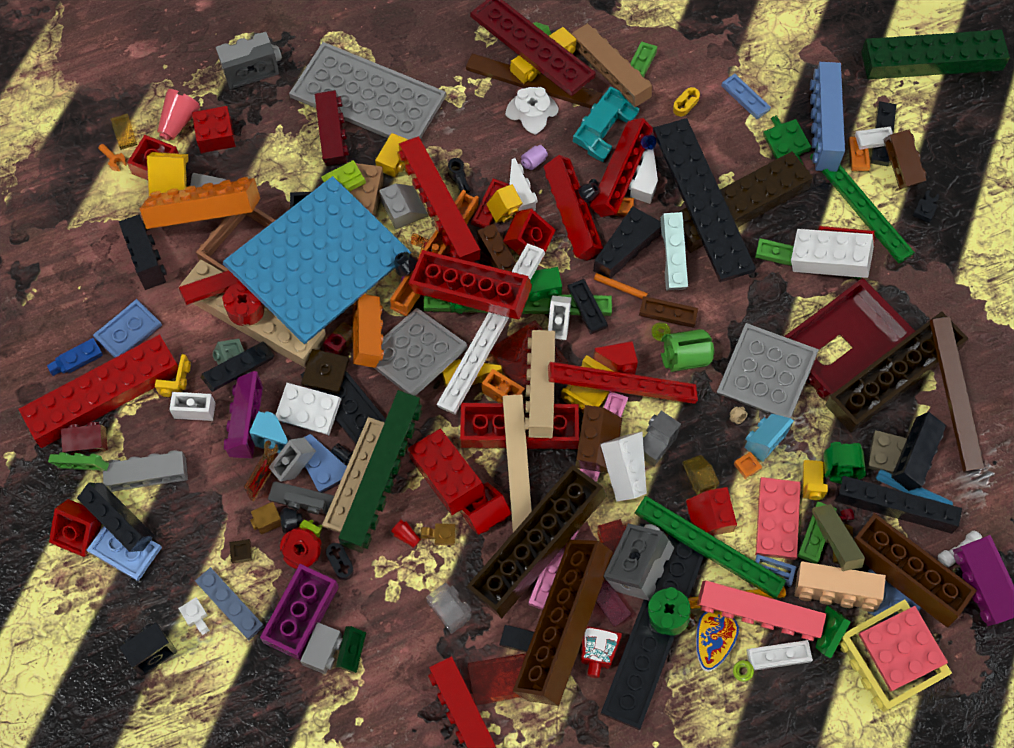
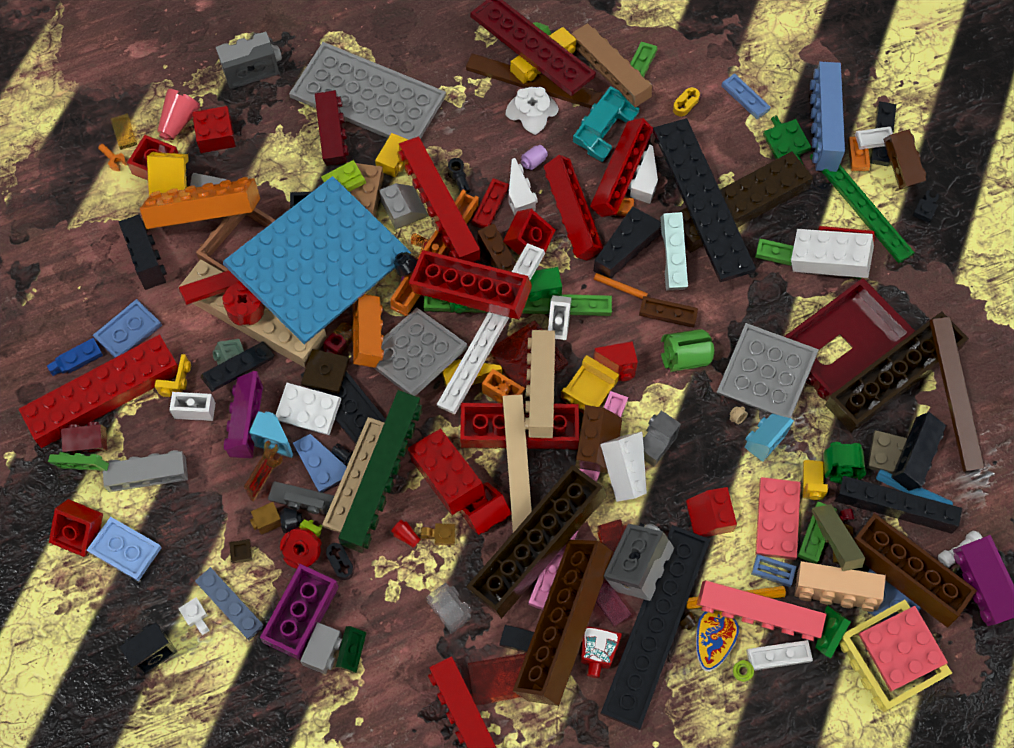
black brick [77,483,155,552] -> none
light grey brick [268,437,316,482] -> none
yellow brick [487,184,523,223] -> none
red tile [548,362,698,404] -> none
black tile [567,279,608,335] -> none
black bar [578,179,599,203] -> none
green tile [635,496,786,599] -> none
clear blue hinge [640,135,656,150] -> none
green brick [648,587,691,636] -> none
clear neon green plate [651,322,670,341] -> none
clear yellow slope [683,455,719,495] -> none
orange plate [734,451,762,479] -> none
dark green brick [861,30,1010,80] -> none

